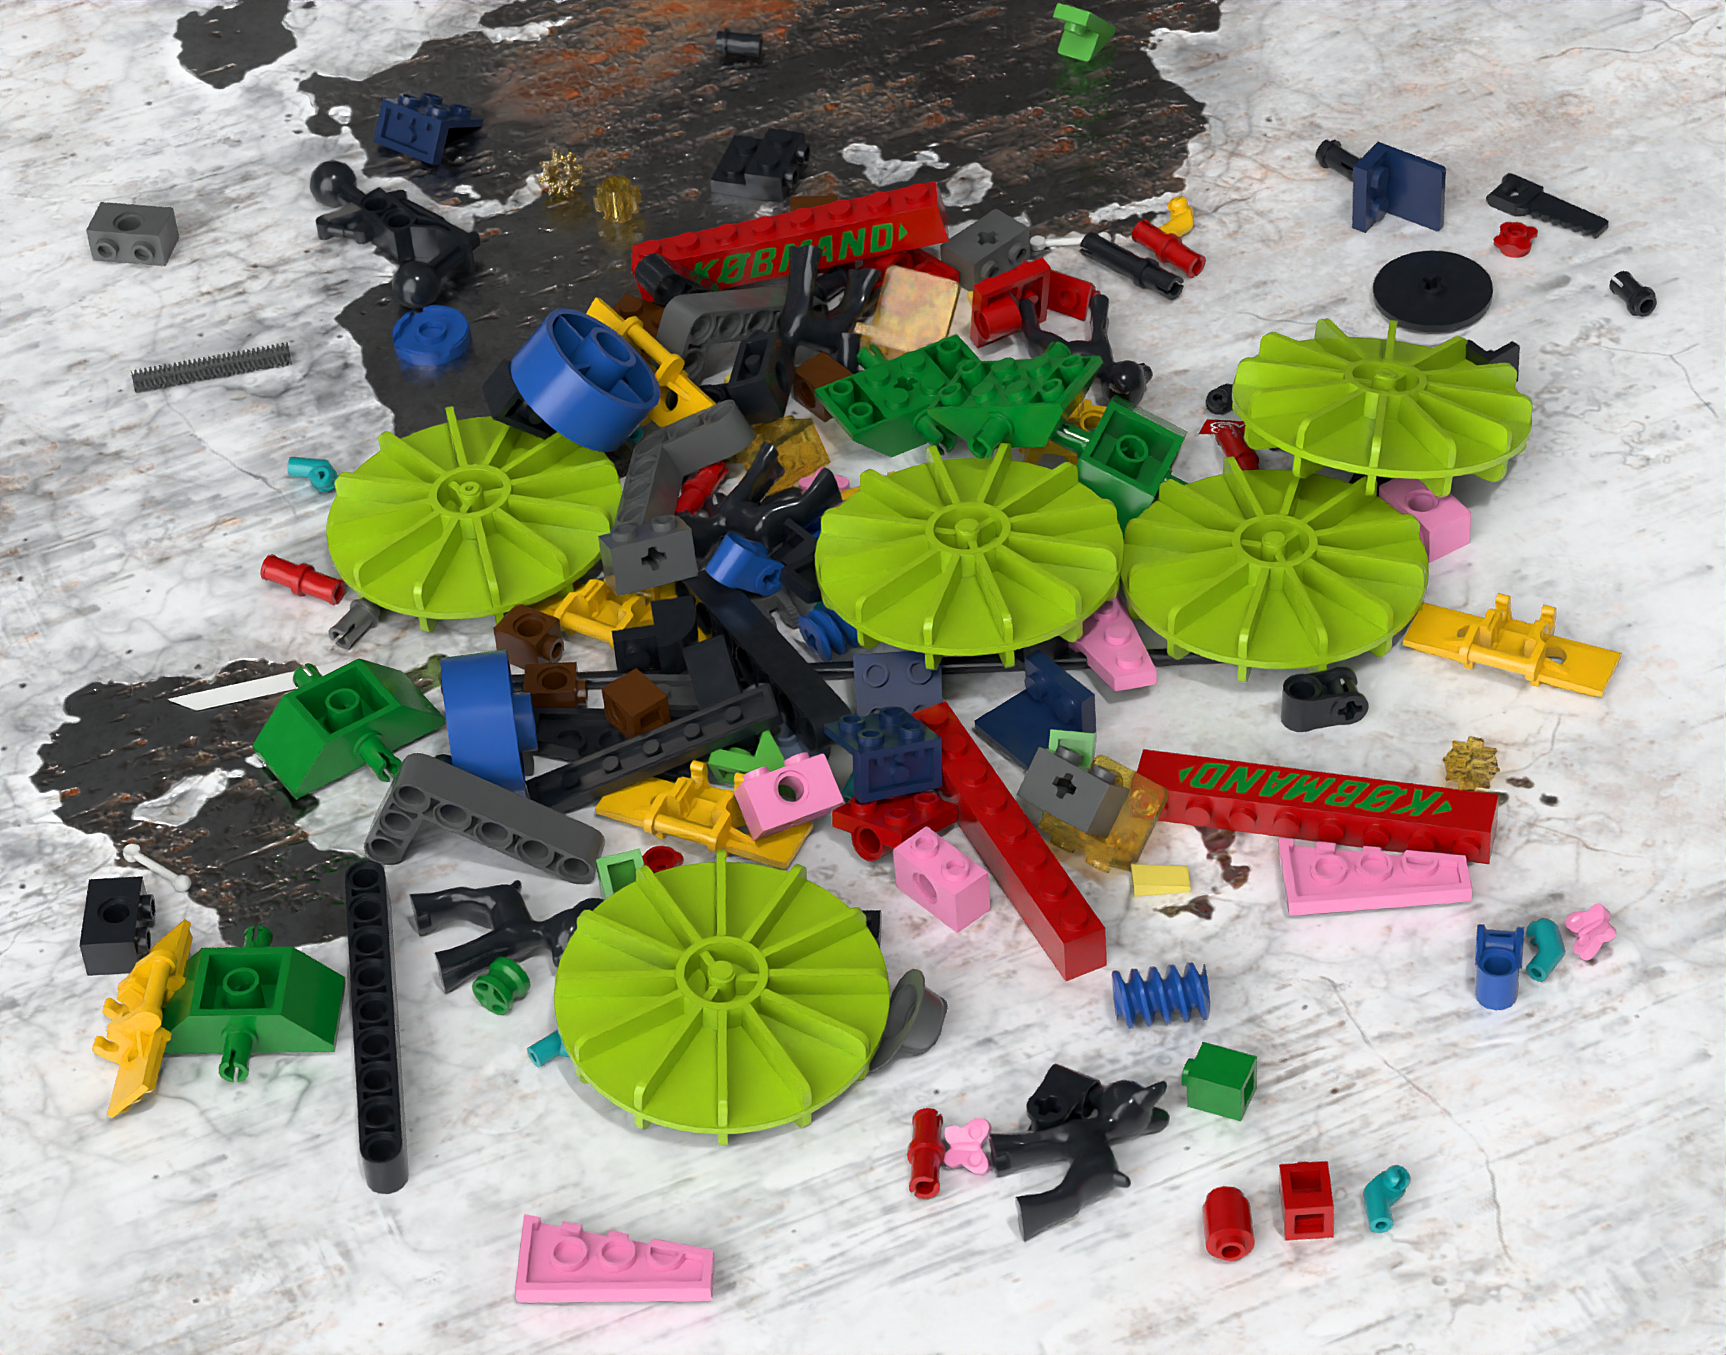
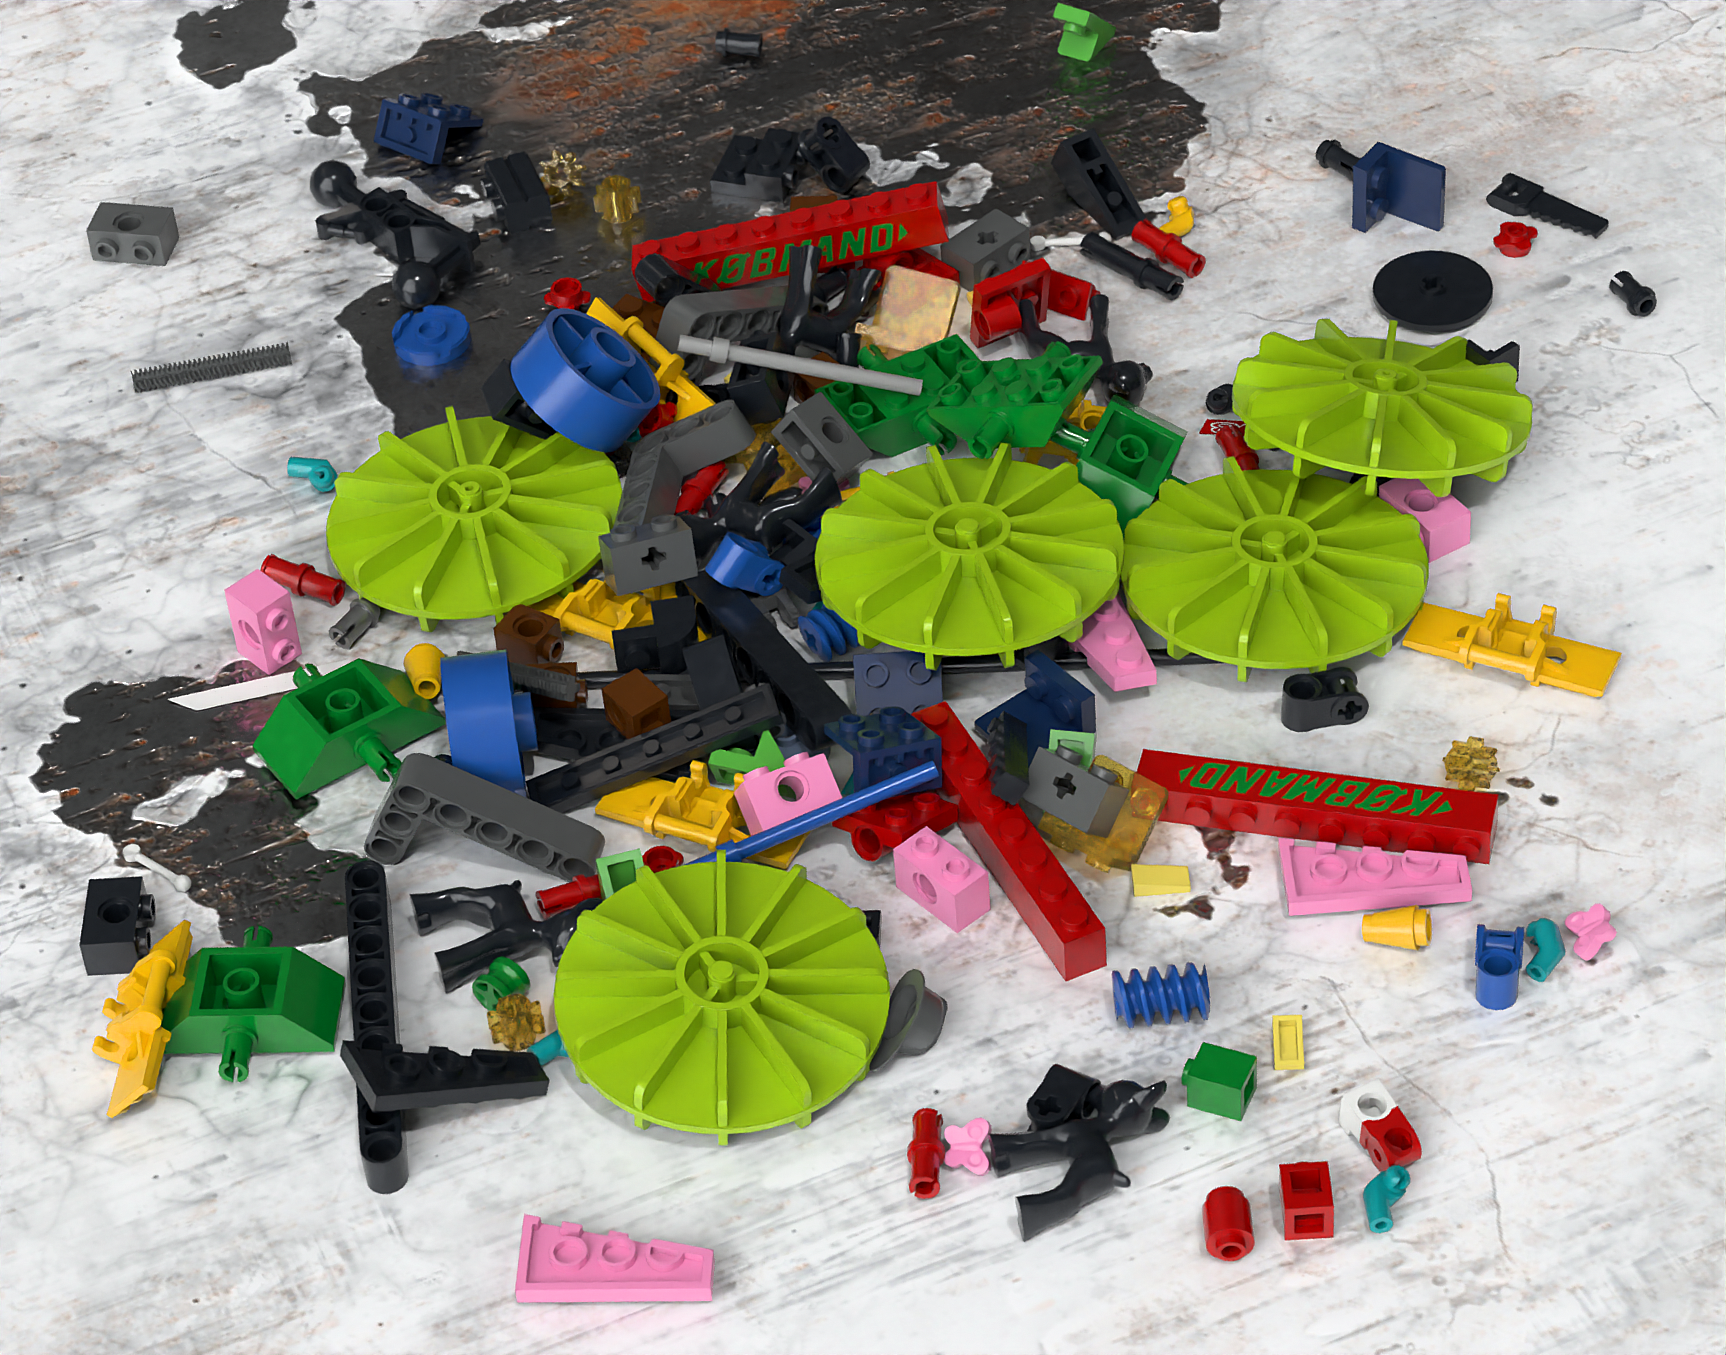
none -> bright pink brick [224,569,302,675]
none -> black wing [340,1040,550,1112]
none -> yellow cone [403,643,445,699]
none -> dark grey axle [457,651,580,702]
none -> black brick [480,151,553,234]
none -> clear yellow gear [487,994,546,1051]
none -> red pin [535,874,602,919]
none -> red plate [544,277,591,310]
none -> red plate [638,402,678,437]
none -> light grey bar [677,334,923,396]
none -> blue bar [684,761,939,865]
none -> dark grey brick [771,392,873,485]
none -> black piece [796,116,870,194]
none -> black piece [987,711,1030,806]
none -> black slope [1051,128,1148,241]
none -> light yellow piece [1272,1015,1304,1070]
none -> leg [1338,1078,1422,1172]
none -> yellow cone [1362,904,1432,951]

